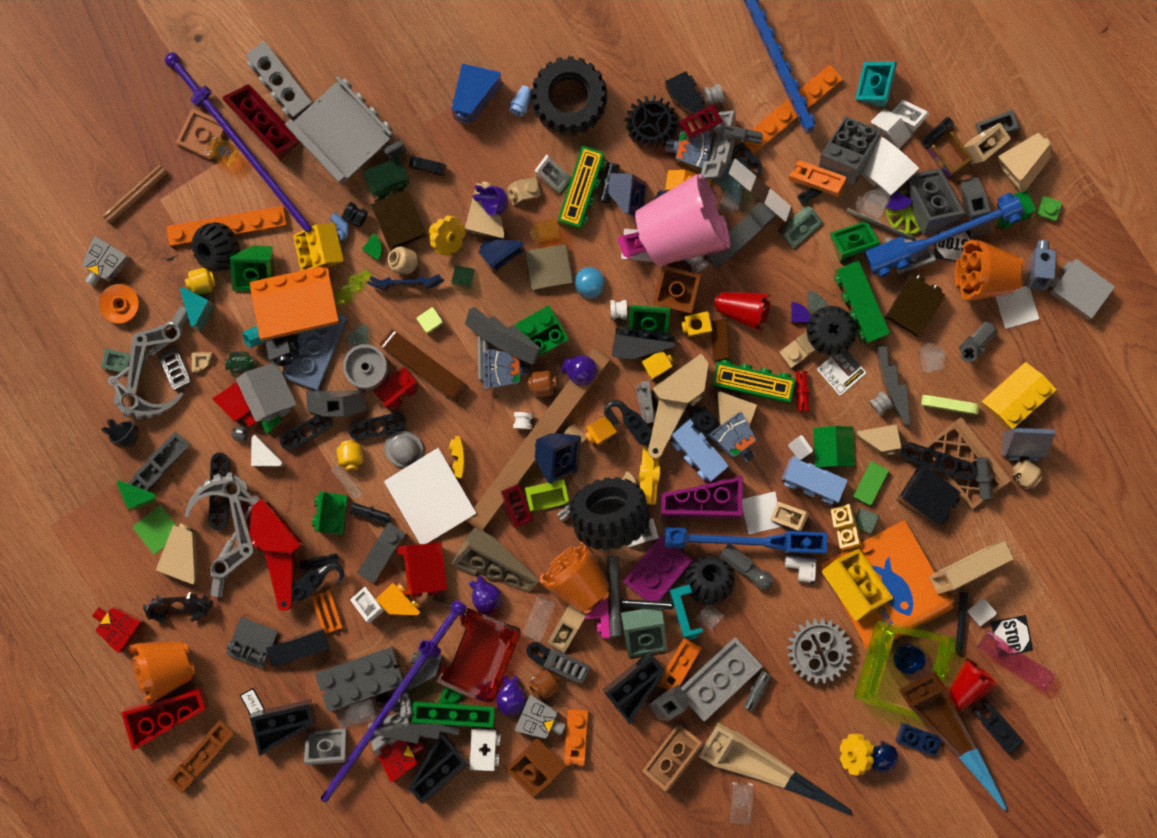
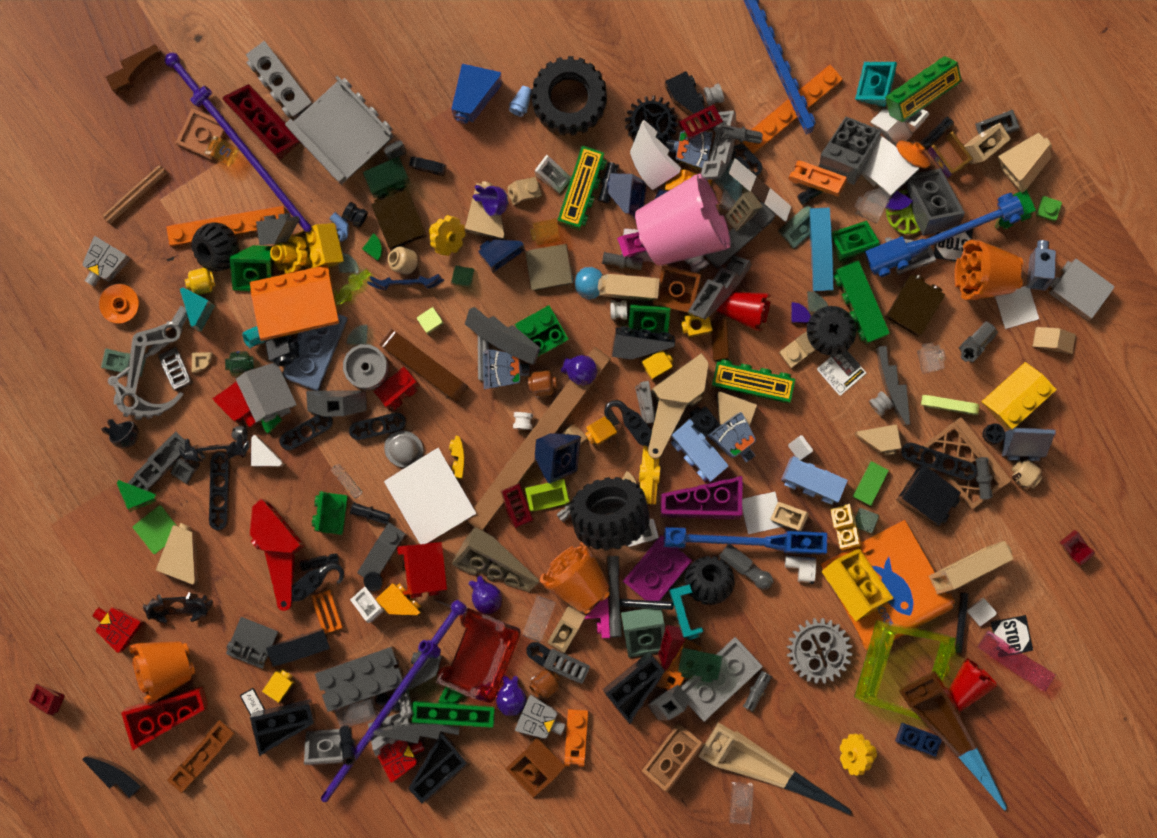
light grey piece [185,472,260,597] -> none
yellow head [336,440,364,471] -> none
white brick [470,727,500,771] -> none
clear tile [696,603,724,631] -> none
red pin [795,371,811,412] -> none
green slope [813,426,855,468] -> none
white sticker [846,209,917,241] -> none
clear blue hair [871,741,899,774] -> none
hair [893,644,926,675] -> none
dark grey slope [958,177,991,239] -> none
black hinge [972,700,1024,755] -> none
none -> dark red slope [29,683,65,716]
none -> black slope [82,755,145,798]
none -> reddish brown slope [105,44,163,95]
none -> dark grey slope [171,456,200,484]
none -> black piece [179,434,249,463]
none -> dark grey slope [256,213,299,245]
none -> yellow brick [262,670,295,703]
none -> yellow plant [270,234,308,274]
none -> clear light blue tile [339,253,359,273]
none -> black pin [339,726,356,765]
none -> black piece [363,572,384,592]
none -> tan slope [598,274,660,302]
none -> dark grey pin [602,252,643,271]
none -> white slope [630,120,681,190]
none -> dark red slope [658,625,685,670]
none -> clear green brick [677,648,723,683]
none -> dark grey slope [688,255,752,320]
none -> dark tan slope [725,191,763,232]
none -> dark azure slope [809,207,833,291]
none -> green brick [885,56,962,122]
none -> orange dish [896,140,931,168]
none -> black wheel [982,423,1005,444]
none -> tan slope [1032,327,1076,354]
none -> dark red bracket [1059,530,1095,565]

